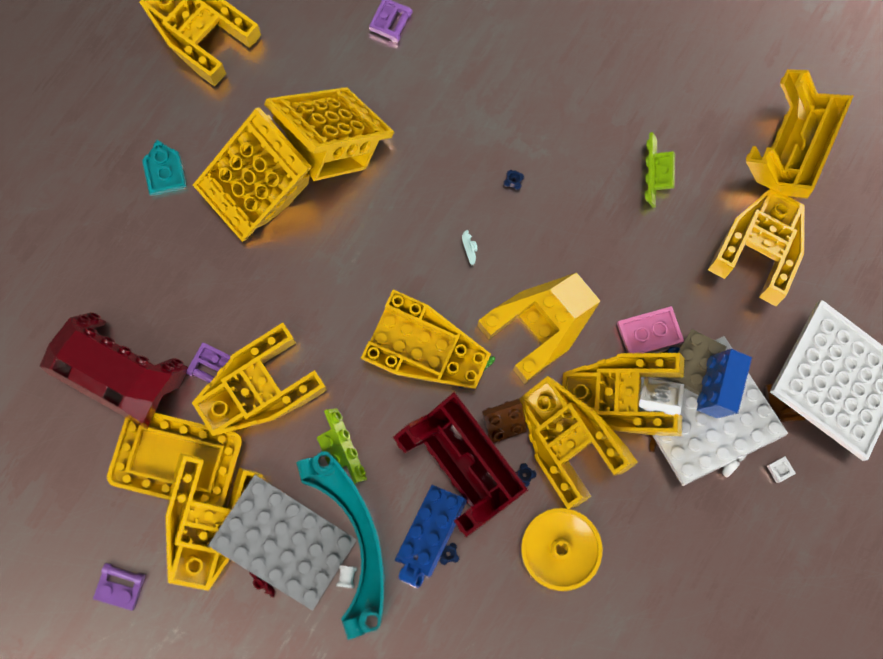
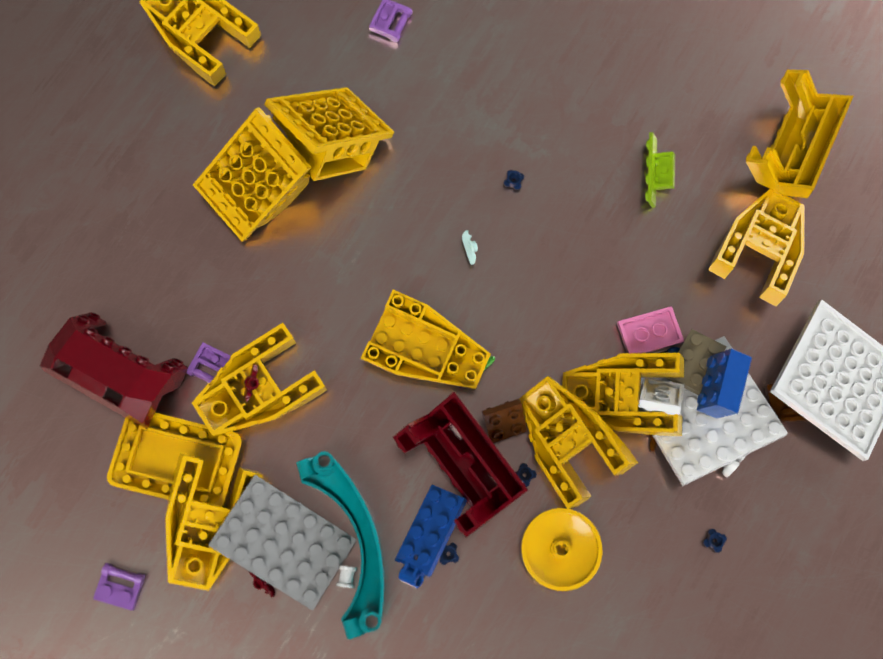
teal tile [142,140,187,196] -> none
lime bracket [317,408,367,484] -> none
yellow wedge [477,272,600,384] -> none
white plate [767,456,796,483] -> none
none -> dark red piece [244,364,259,402]
none -> dark blue plate [703,529,727,553]

